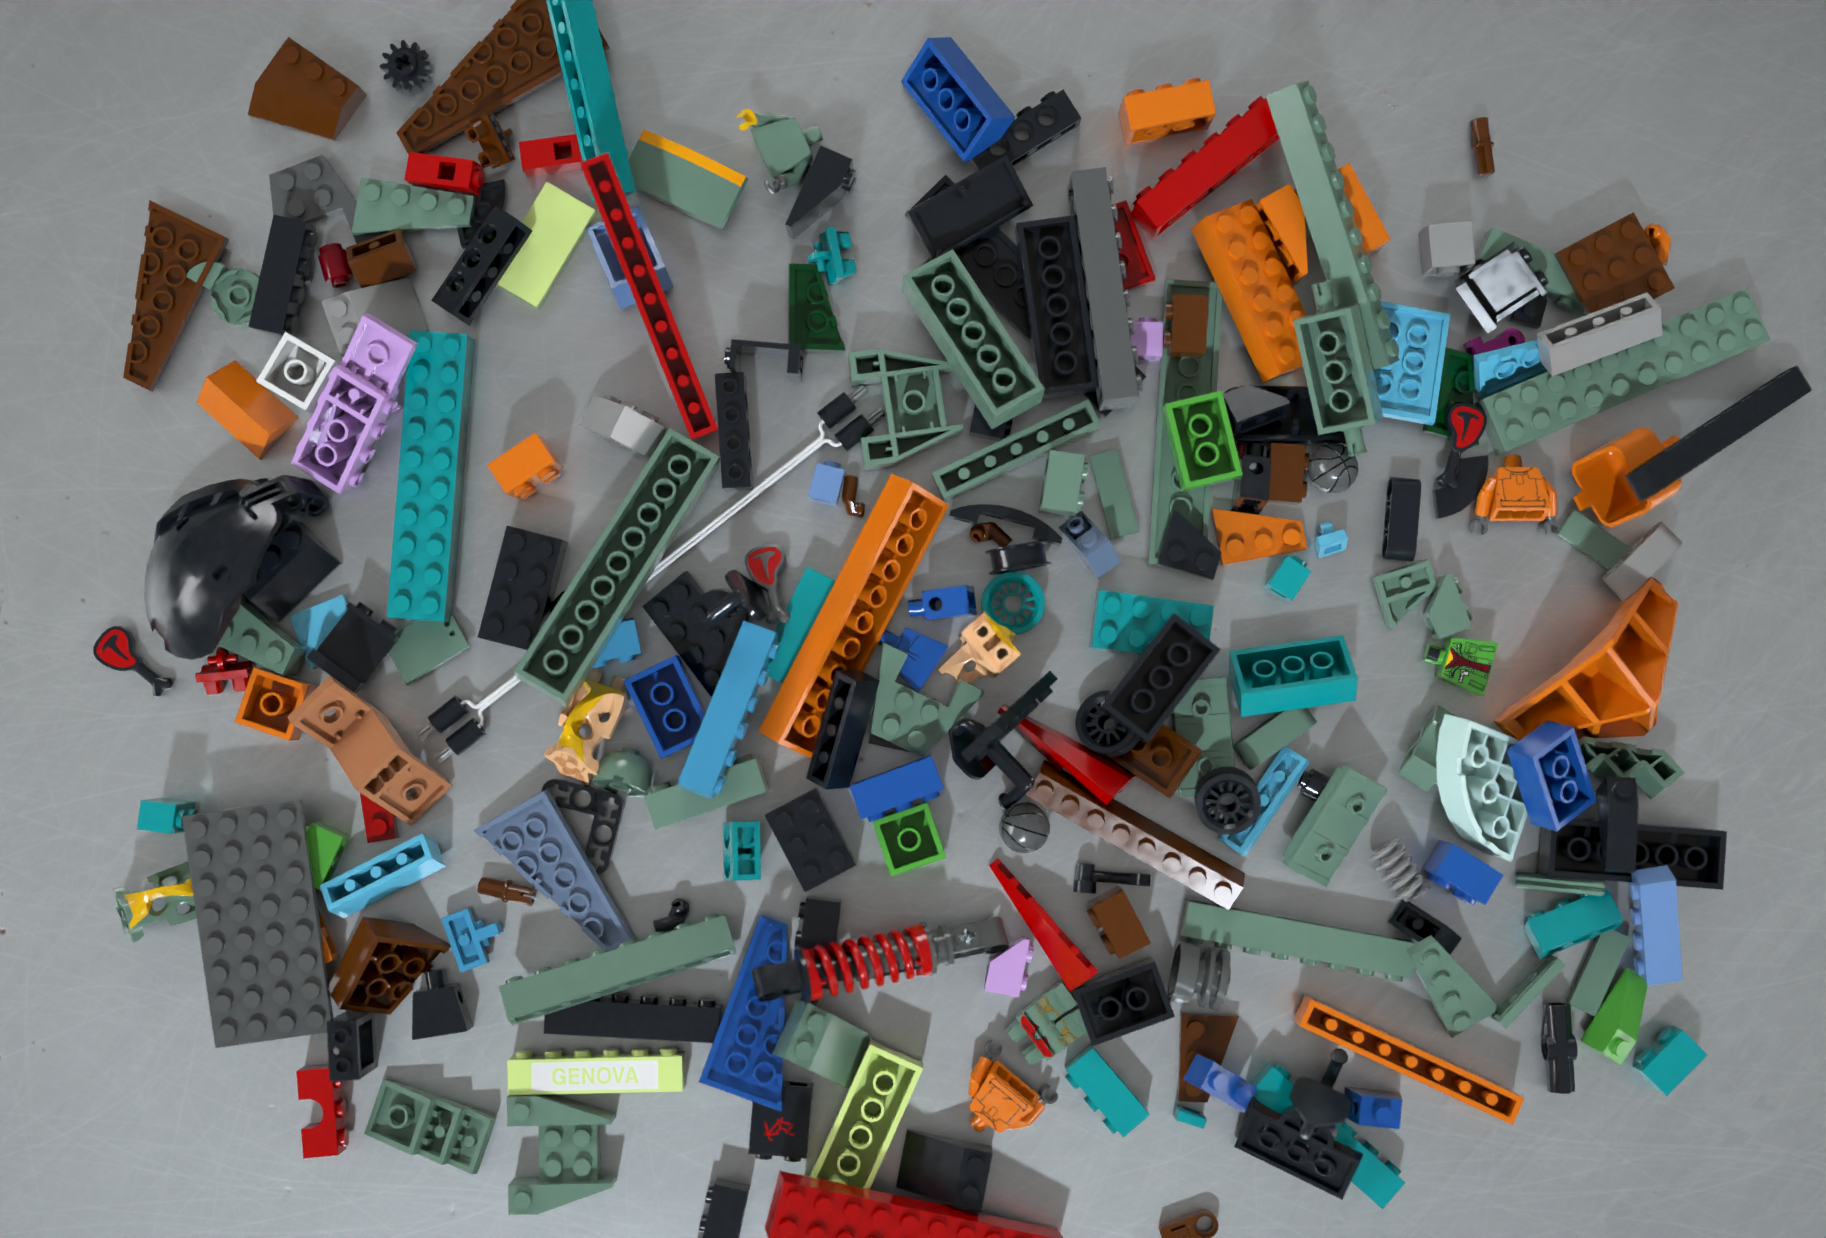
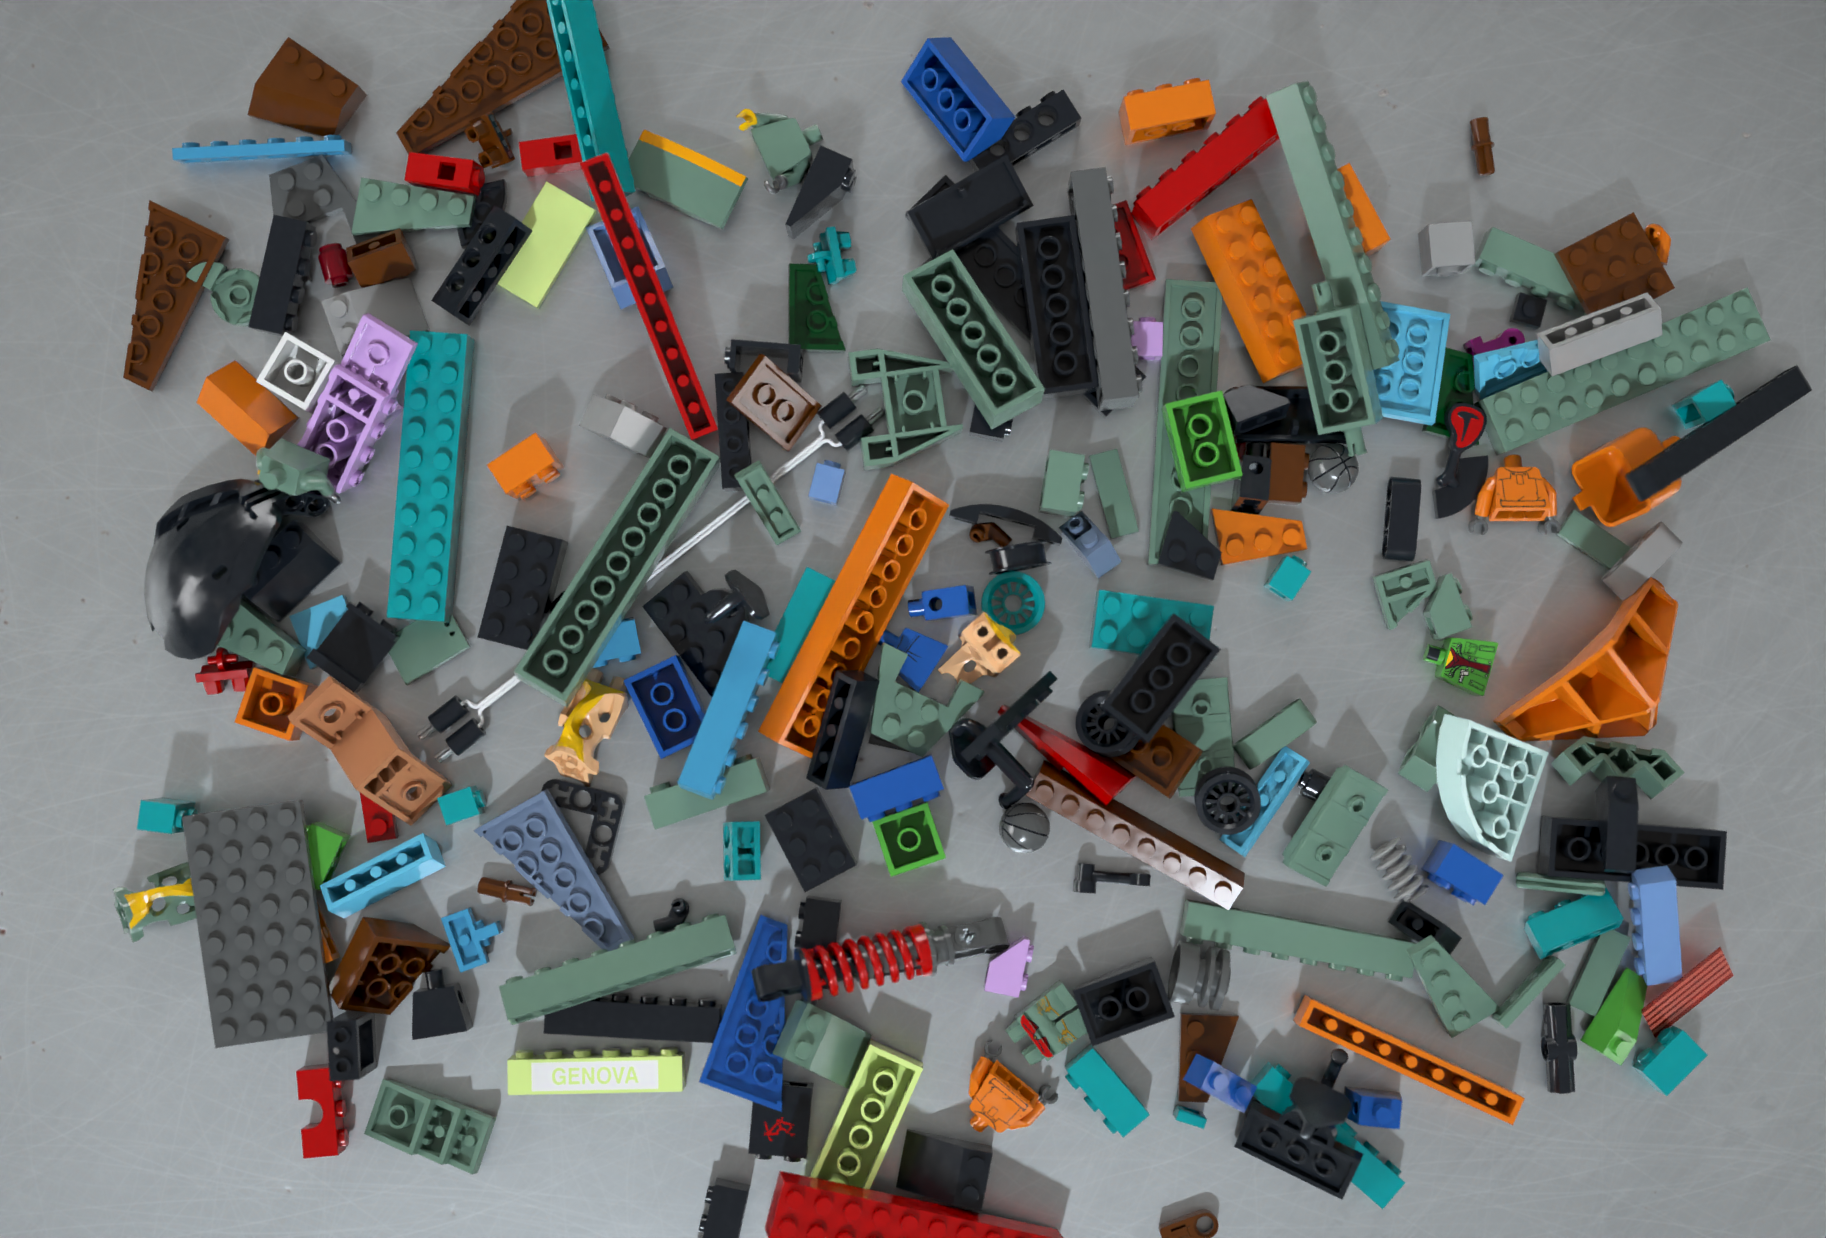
black piece [93,626,173,697] -> none
black gear [380,40,433,93] -> none
sand green wedge [507,1094,617,1215] -> none
sand green cylinder [593,747,652,797] -> none
dark grey piece [745,544,791,625] -> none
reddish brown arm [842,475,865,518] -> none
sand green brick [932,399,1101,502] -> none
red wedge [989,858,1098,991] -> none
reddish brown brick [1086,886,1151,959] -> none
reddish brown brick [1163,294,1208,358] -> none
teal brick [1229,635,1358,717] -> none
orange slope [1256,183,1308,287] -> none
medium azure tile [1314,521,1348,558] -> none
panel [1454,241,1549,334] -> none
blue brick [1507,721,1597,832] -> none
none -> dark azure plate [172,135,352,163]
none -> sand green torso [256,438,341,504]
none -> teal brick [437,786,486,825]
none -> plate [726,354,822,452]
none -> sand green tile [734,460,801,545]
none -> clear red sticker [1641,947,1734,1038]
none -> teal brick [1671,380,1737,429]

